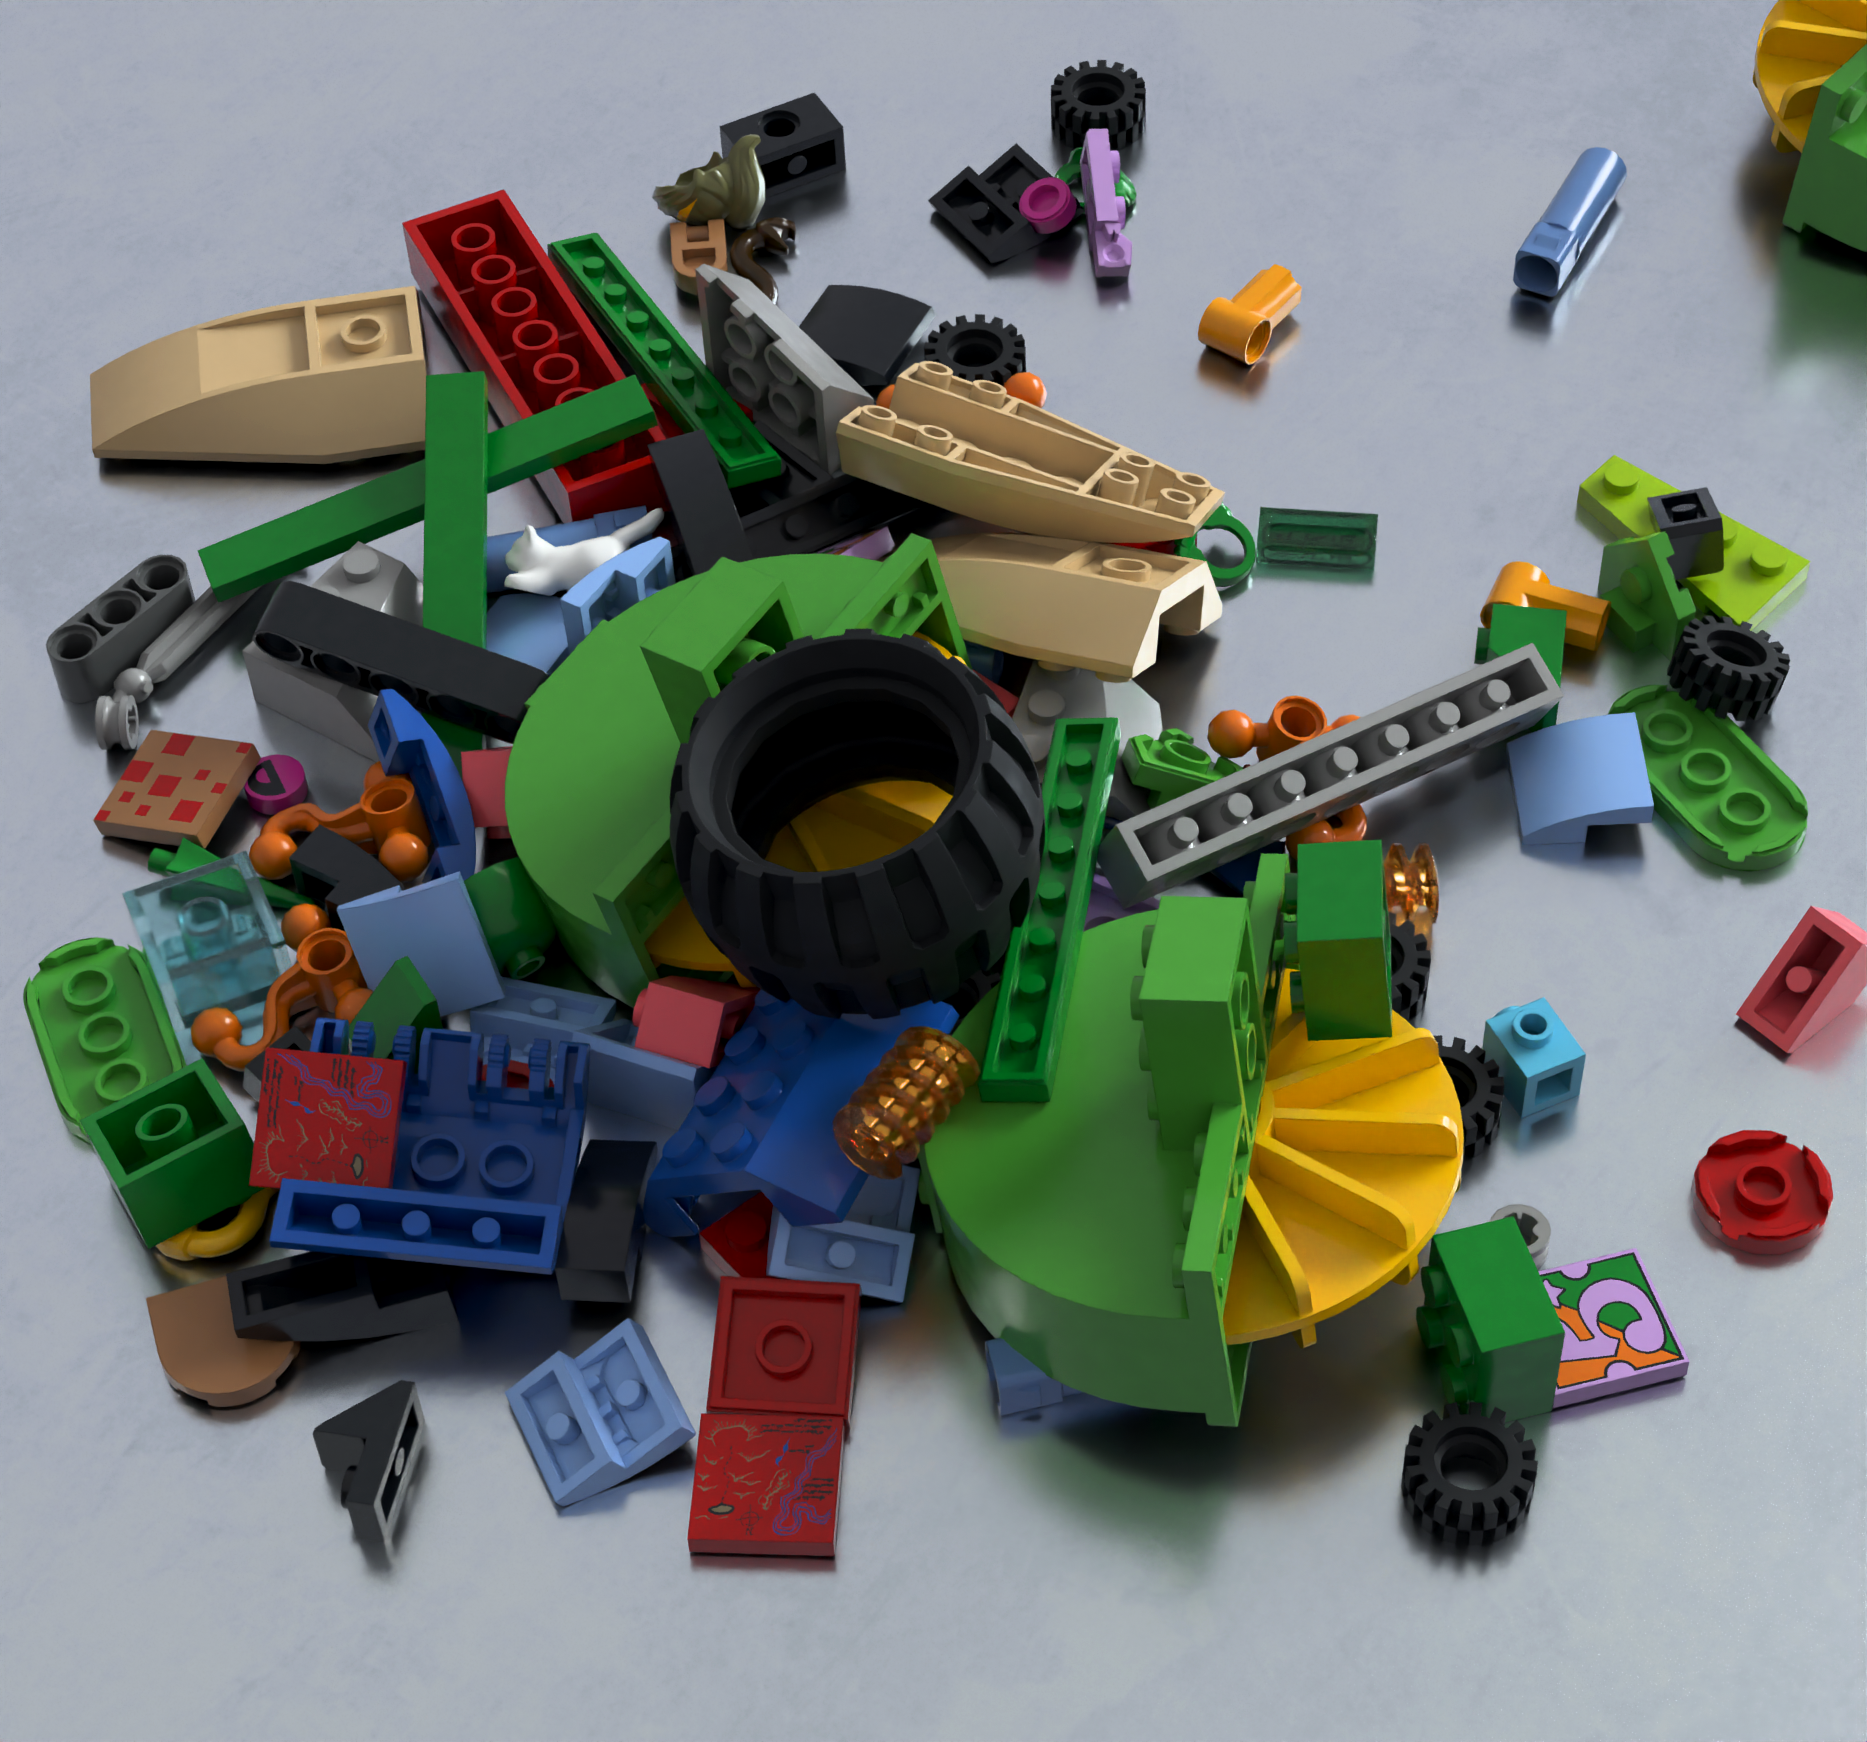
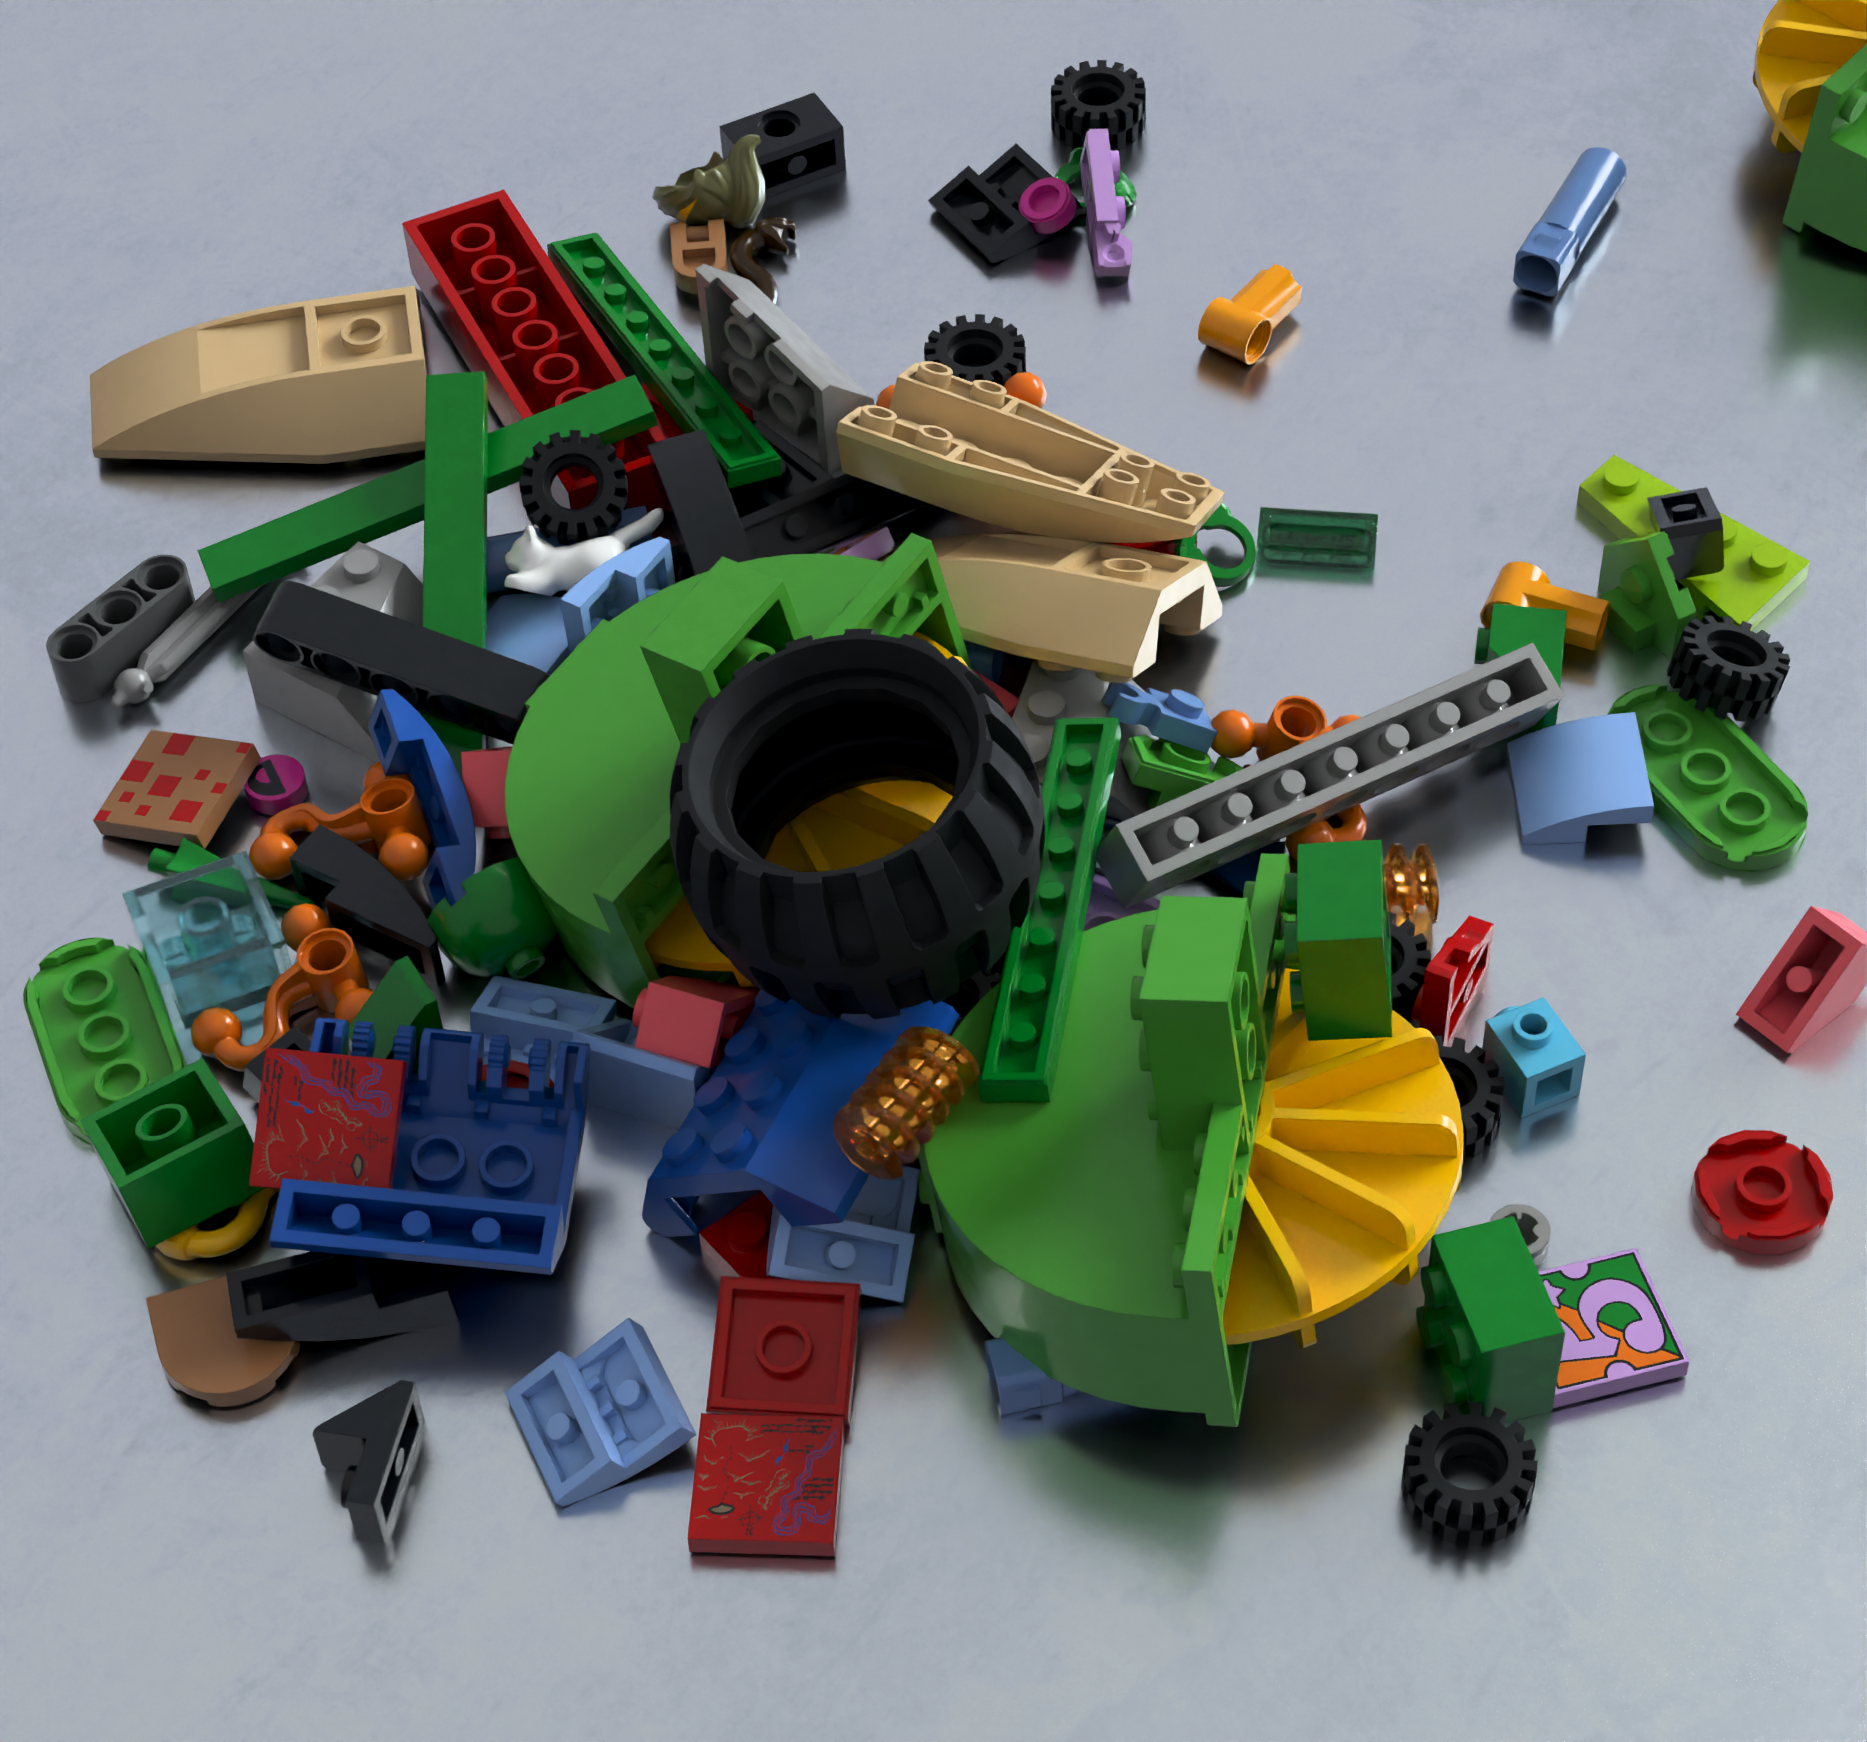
light grey bush [95,695,139,750] -> none
light blue slope [337,871,506,1017] -> none
black slope [555,1139,658,1303] -> none
black slope [799,285,936,386] -> none
none -> black tyre [519,430,629,545]
none -> medium blue plate [1101,682,1217,753]
none -> red wing [1411,915,1494,1047]

